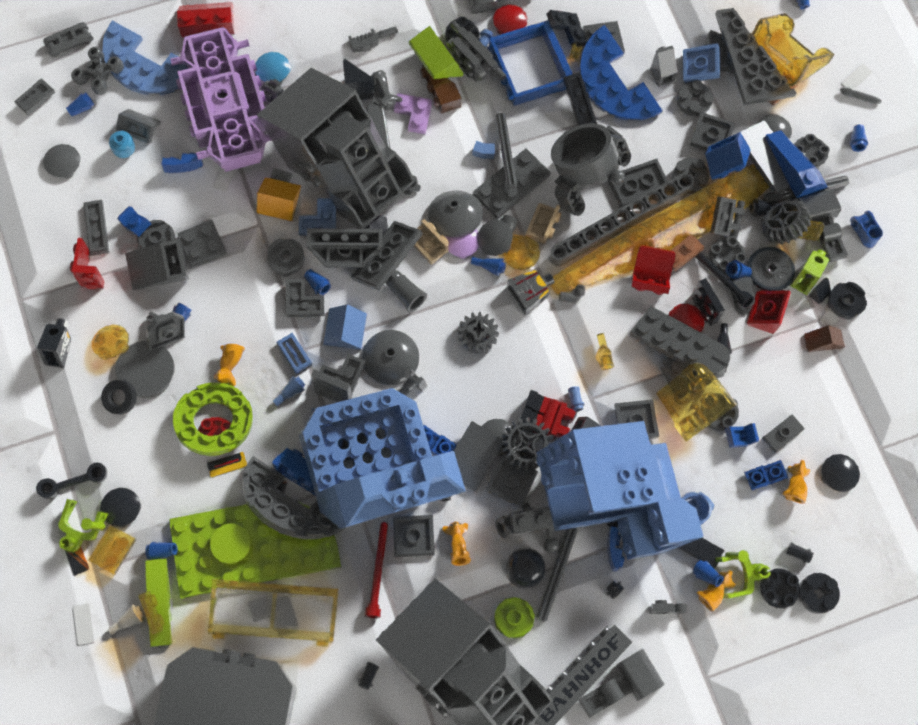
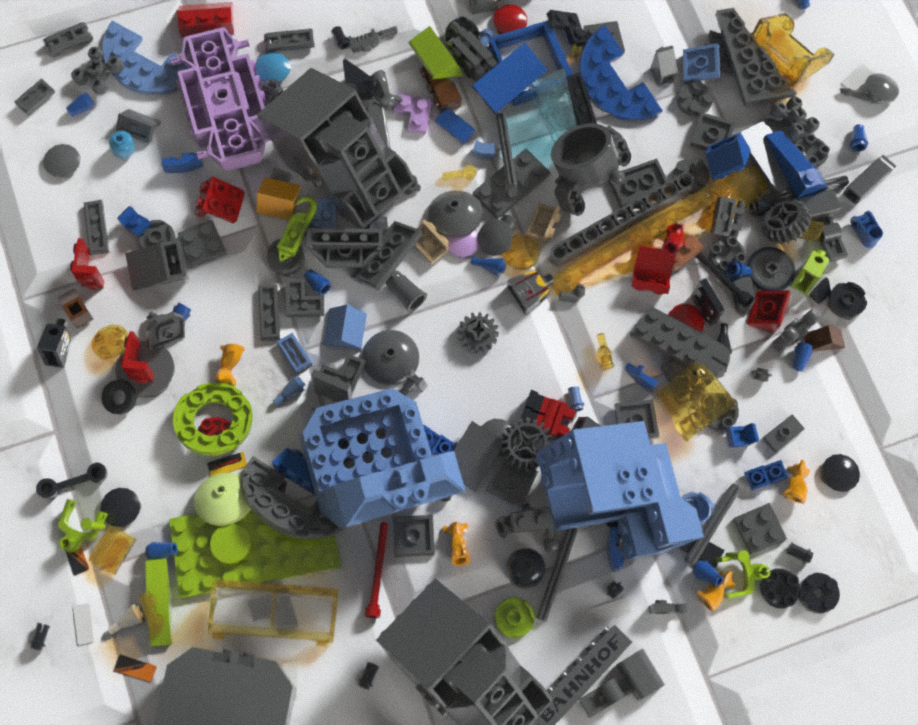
none -> black pin [29,623,50,651]
none -> reddish brown slope [58,288,93,329]
none -> sticker [114,655,157,682]
none -> red bracket [120,331,154,384]
none -> red bracket [194,176,245,224]
none -> yellowish green dish [194,473,250,526]
none -> dark grey tile [258,284,281,341]
none -> dark grey plate [264,28,315,53]
none -> lime plate [277,196,317,263]
none -> black pin [331,26,350,49]
none -> blue slope [435,108,475,144]
none -> clear yellow bar [442,165,477,180]
none -> blue tile [471,42,547,115]
none -> clear light blue wedge [528,68,576,143]
none -> white sticker [591,597,632,624]
none -> blue slope [625,363,658,393]
none -> red piece [662,224,686,255]
none -> dark grey axle [685,484,741,566]
none -> dark grey plate [733,503,787,555]
none -> dark grey plate [751,368,772,382]
none -> dark grey gear [770,96,820,140]
none -> dark grey gear [772,309,821,352]
none -> blue cone [792,342,813,372]
none -> dark grey piece [843,155,896,205]
none -> dark grey dish [865,73,899,102]

